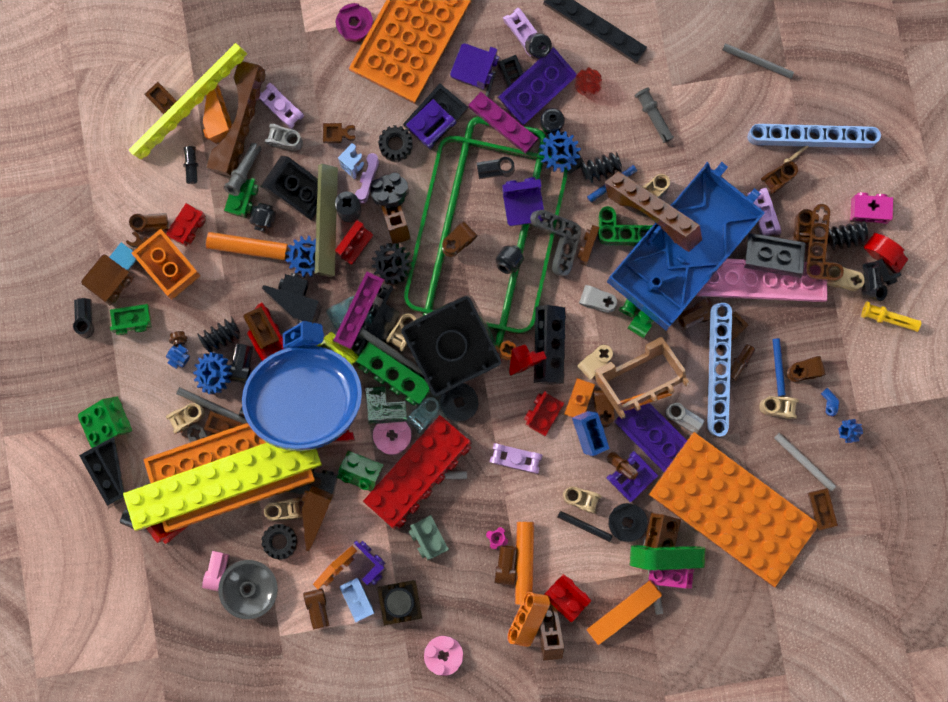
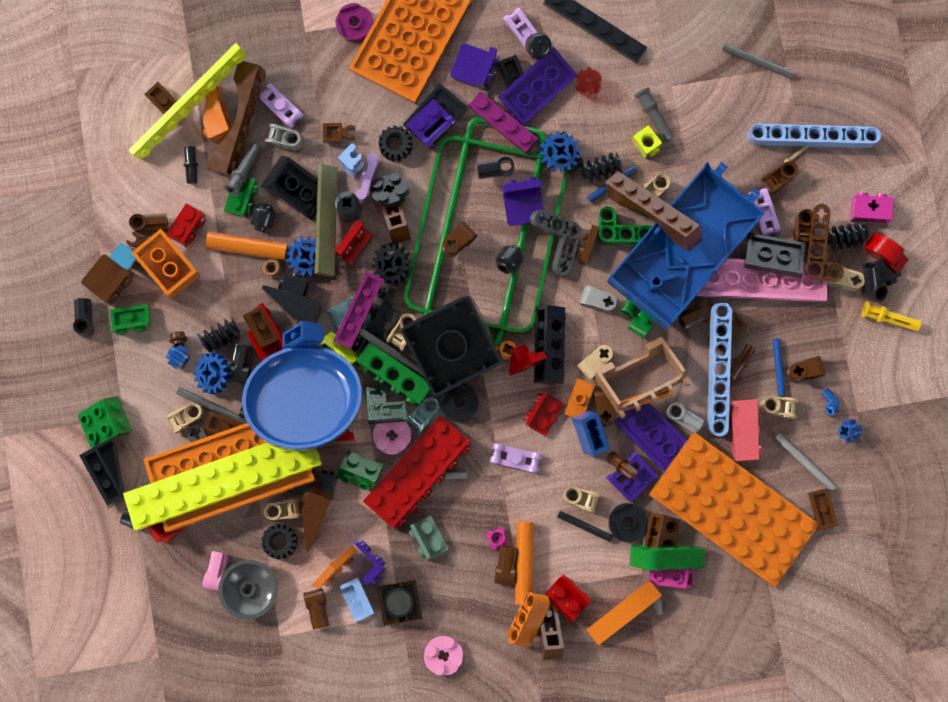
black head [540,108,565,135] -> none
none -> medium nougat plate [262,259,282,278]
none -> neon yellow brick [632,125,662,158]
none -> coral wedge [729,399,762,462]

